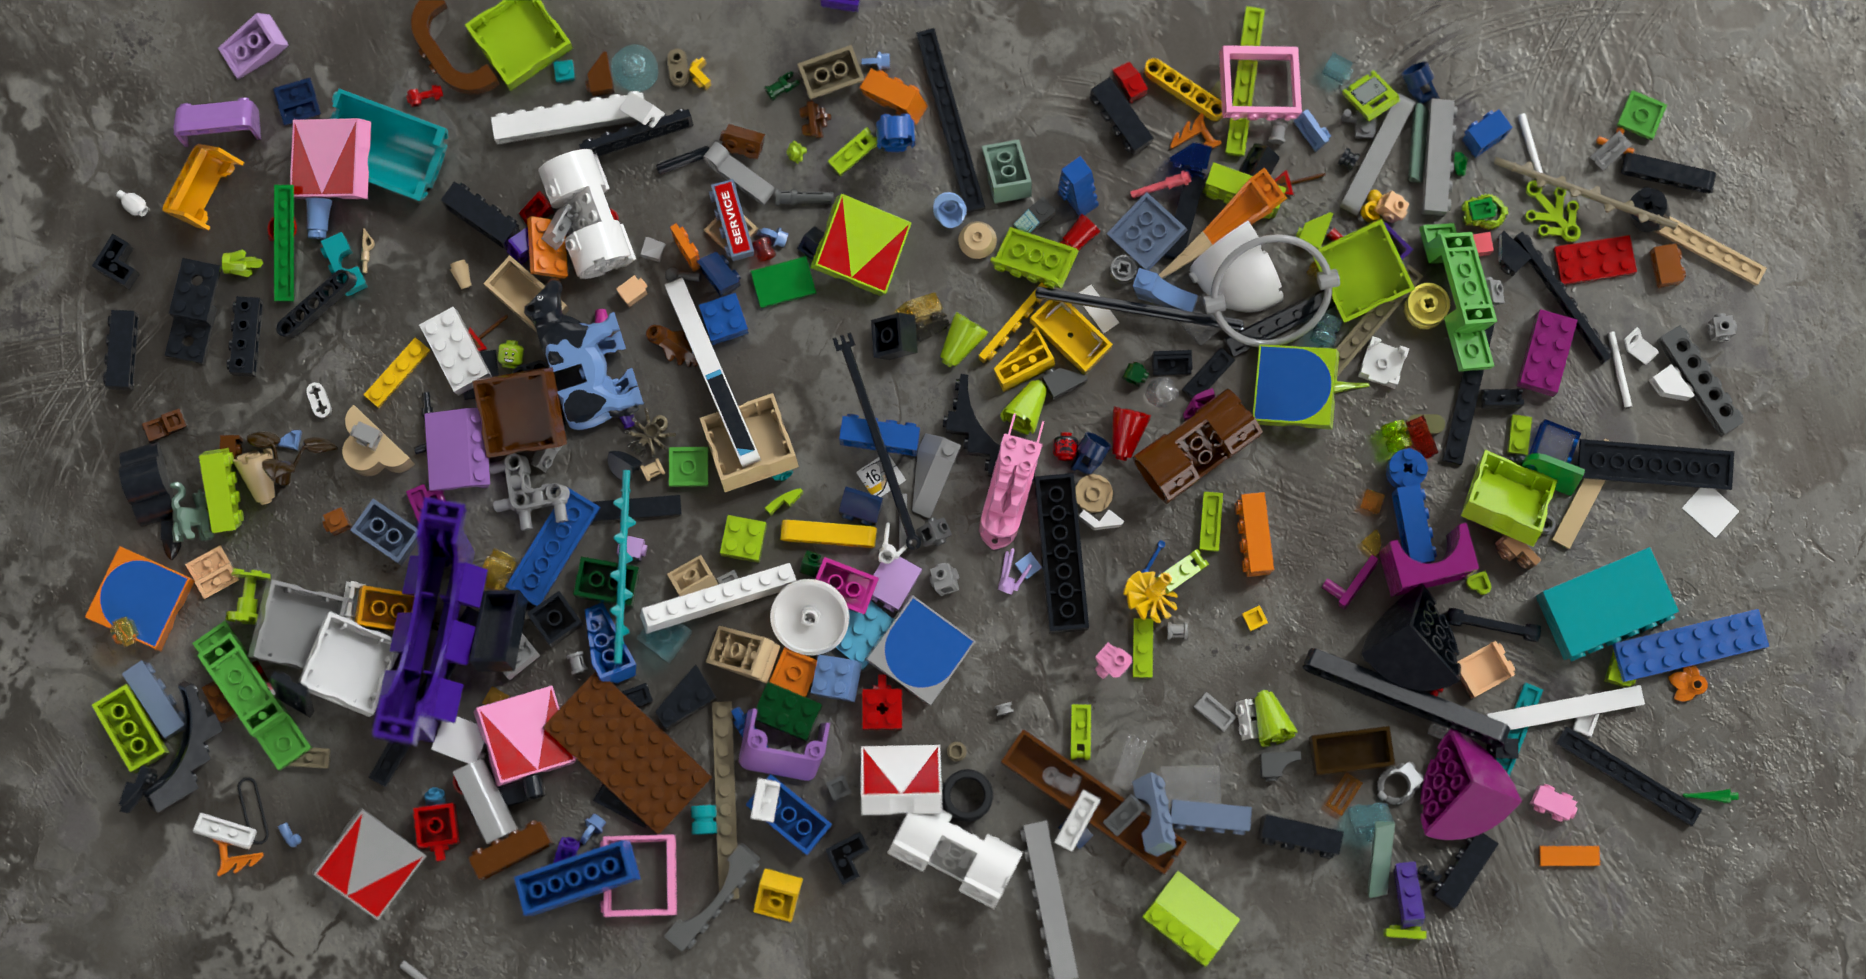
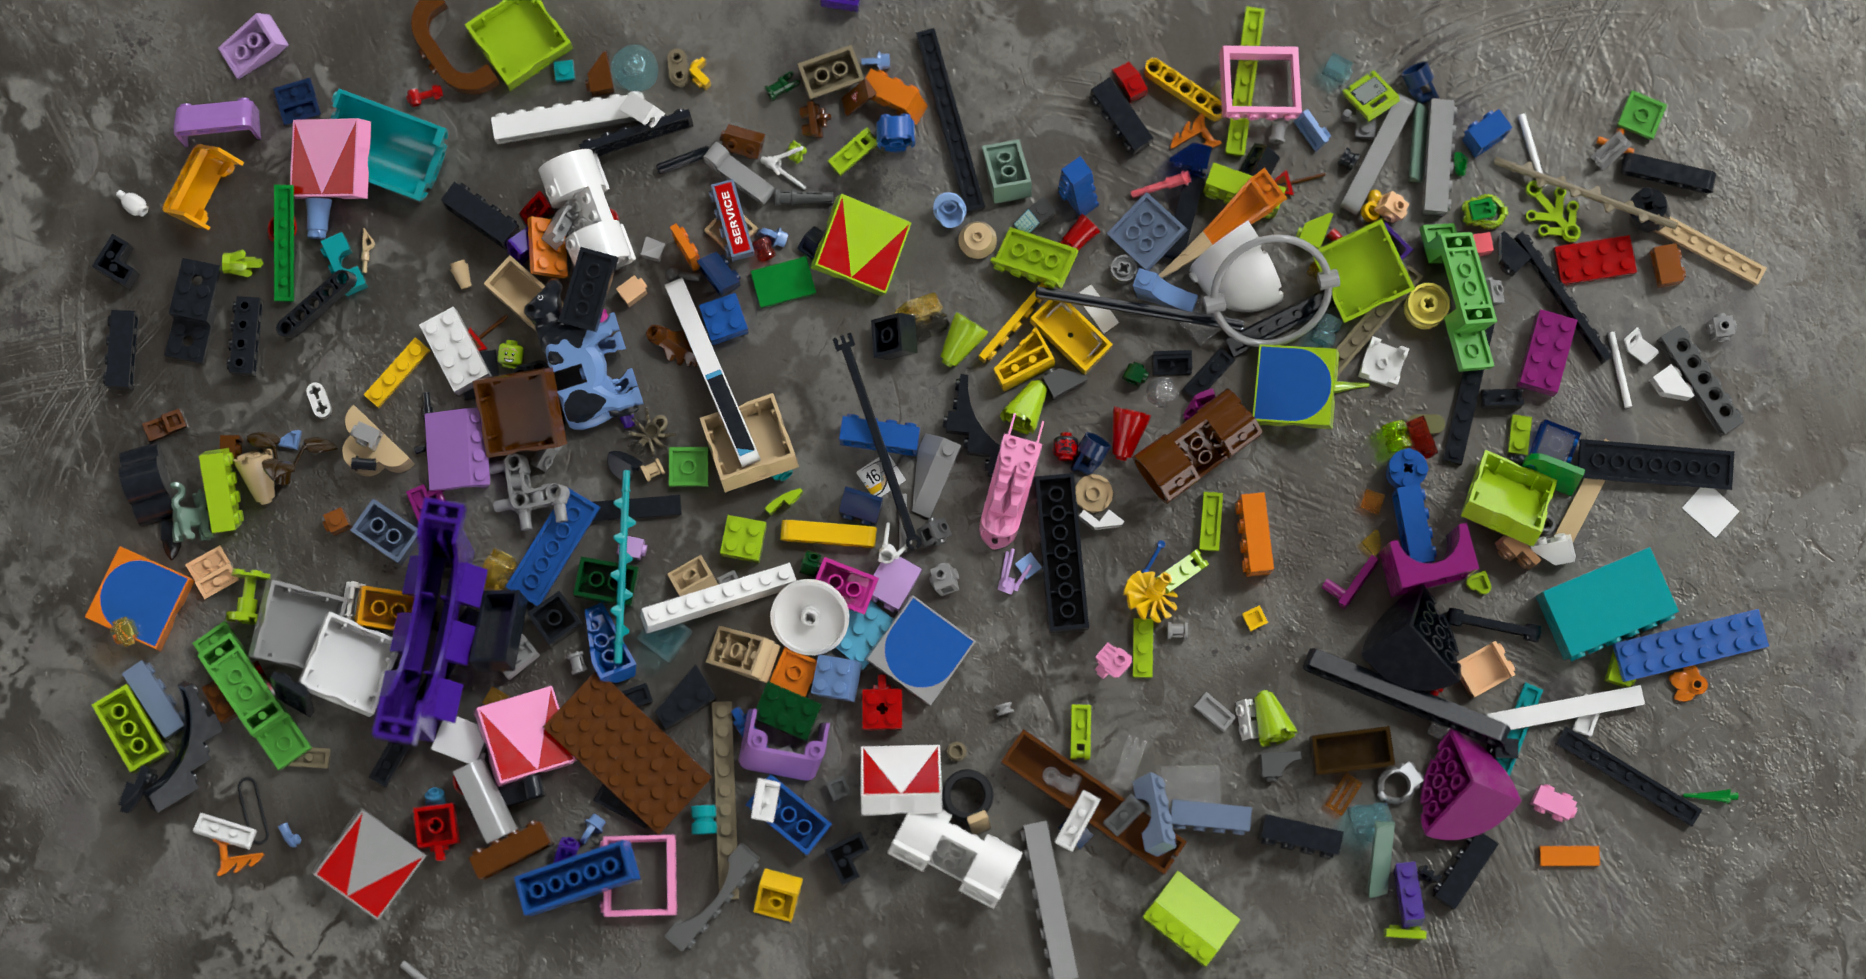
none -> black pin [351,456,377,471]
none -> black plate [558,247,619,333]
none -> white plant [760,146,806,190]
none -> reddish brown slope [842,78,877,116]
none -> tan tile [967,810,991,835]
none -> white slope [1531,533,1576,565]

